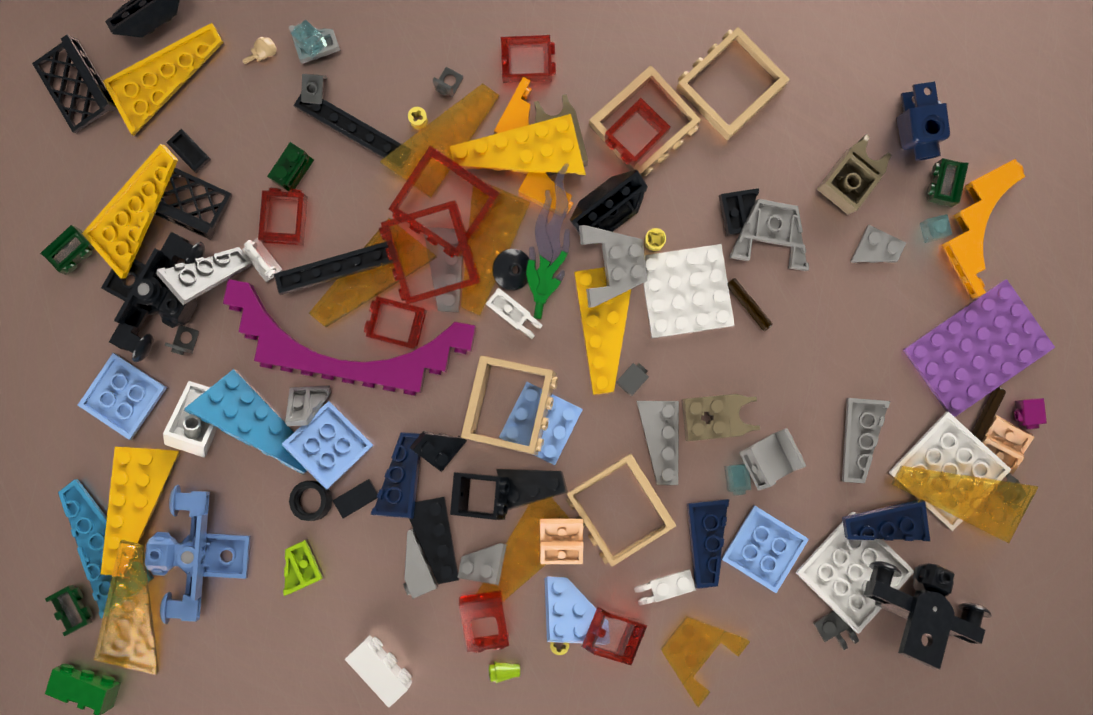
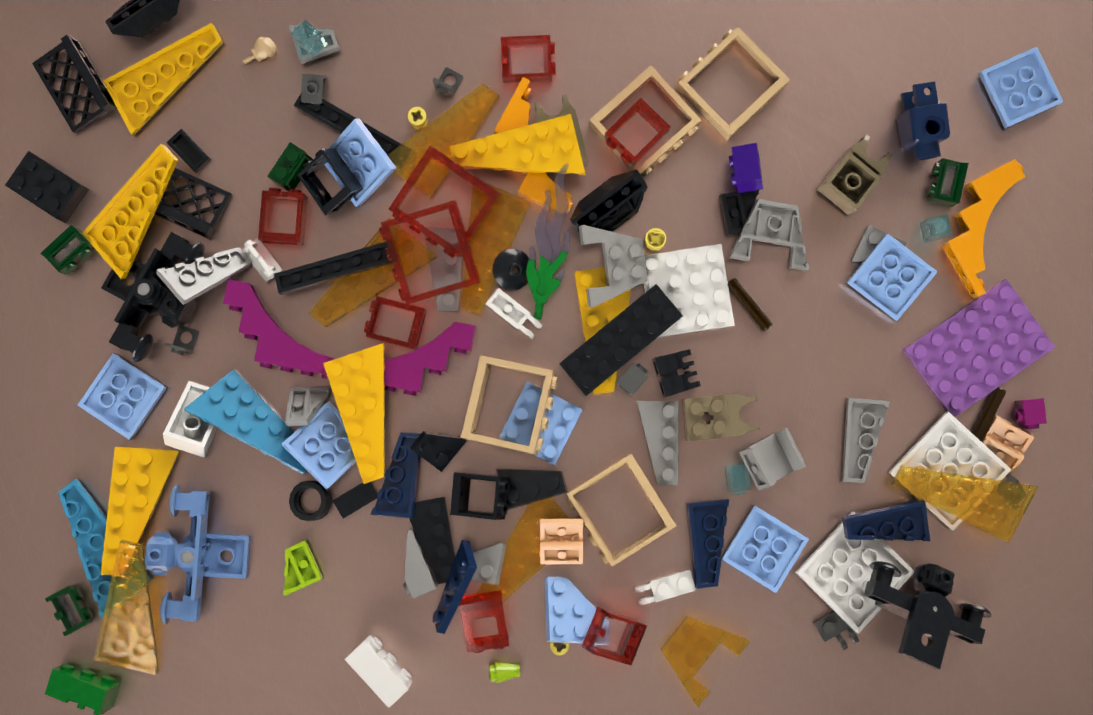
none -> black brick [5,151,89,223]
none -> black window [297,148,363,216]
none -> yellow wing [323,343,385,484]
none -> light blue plate [325,118,396,207]
none -> dark blue wing [433,540,477,634]
none -> black plate [559,284,683,396]
none -> black legs [652,349,701,398]
none -> dark purple brick [729,143,763,193]
none -> light blue plate [846,233,938,321]
none -> light blue plate [979,47,1064,129]

